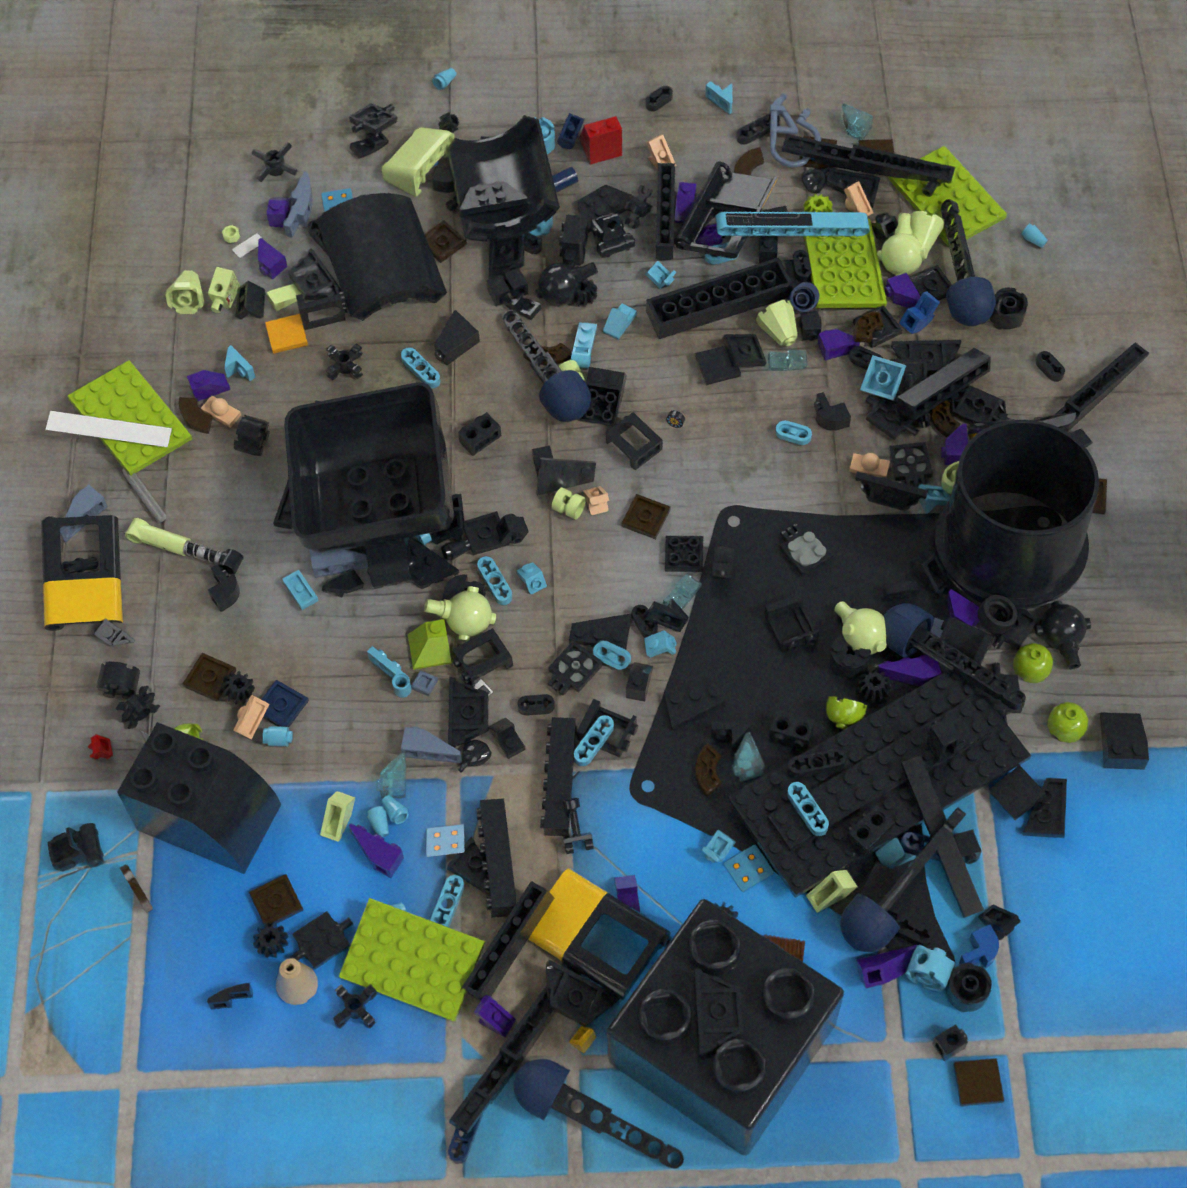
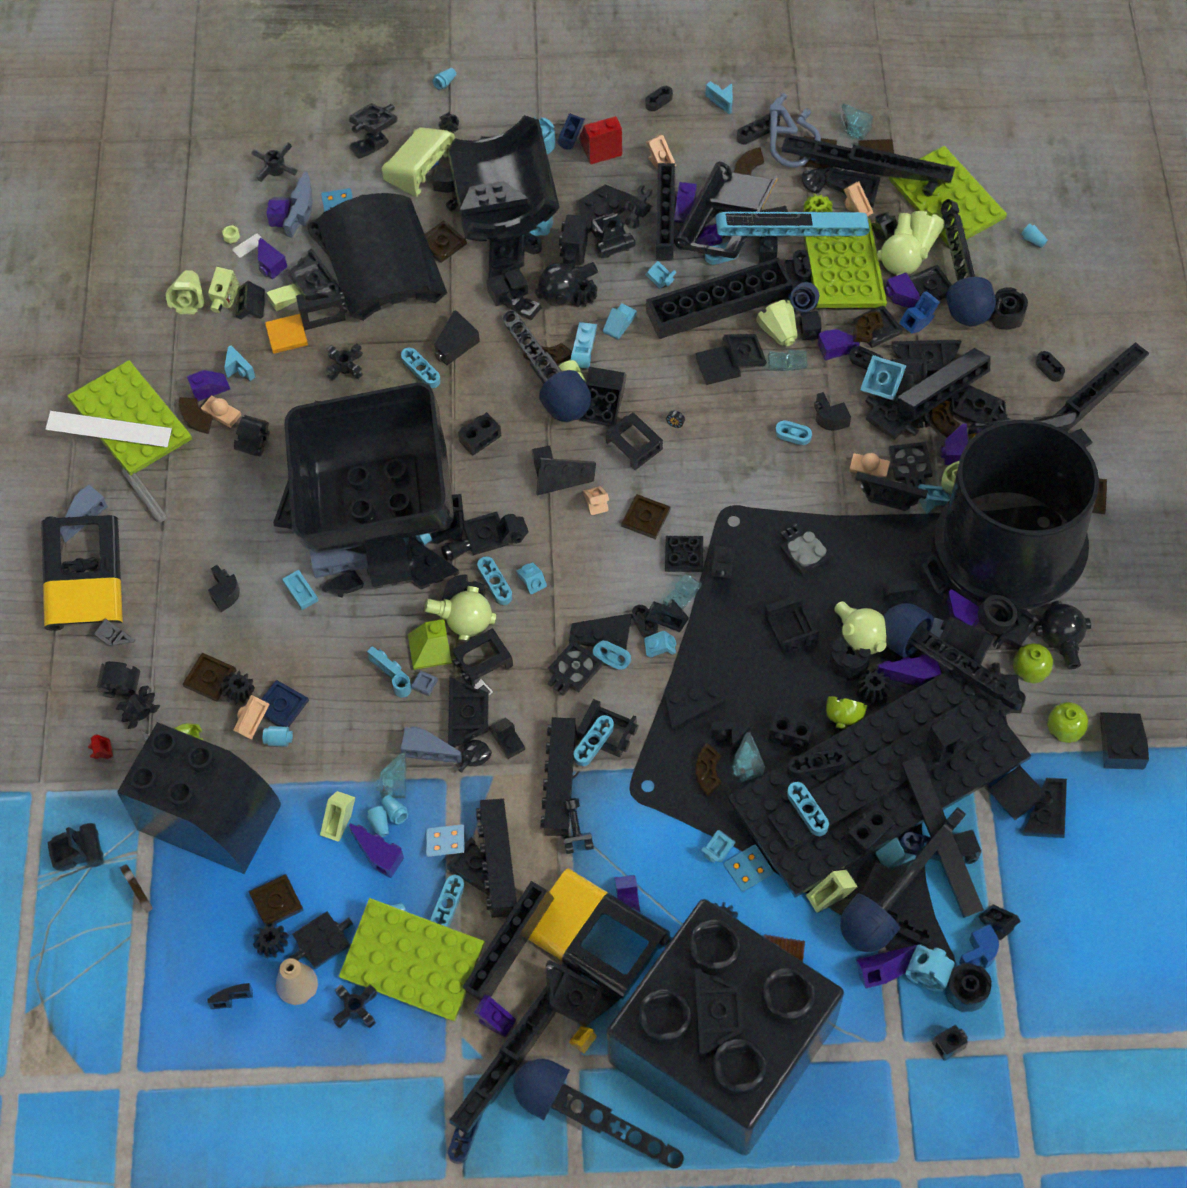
piece [125,518,244,575] -> none
black beam [517,694,555,716] -> none
yellowish green wheel [552,487,586,520] -> none
dark blue brick [553,167,578,193] -> none
black slope [626,662,653,702] -> none
dark brown tile [953,1058,1004,1107] -> none

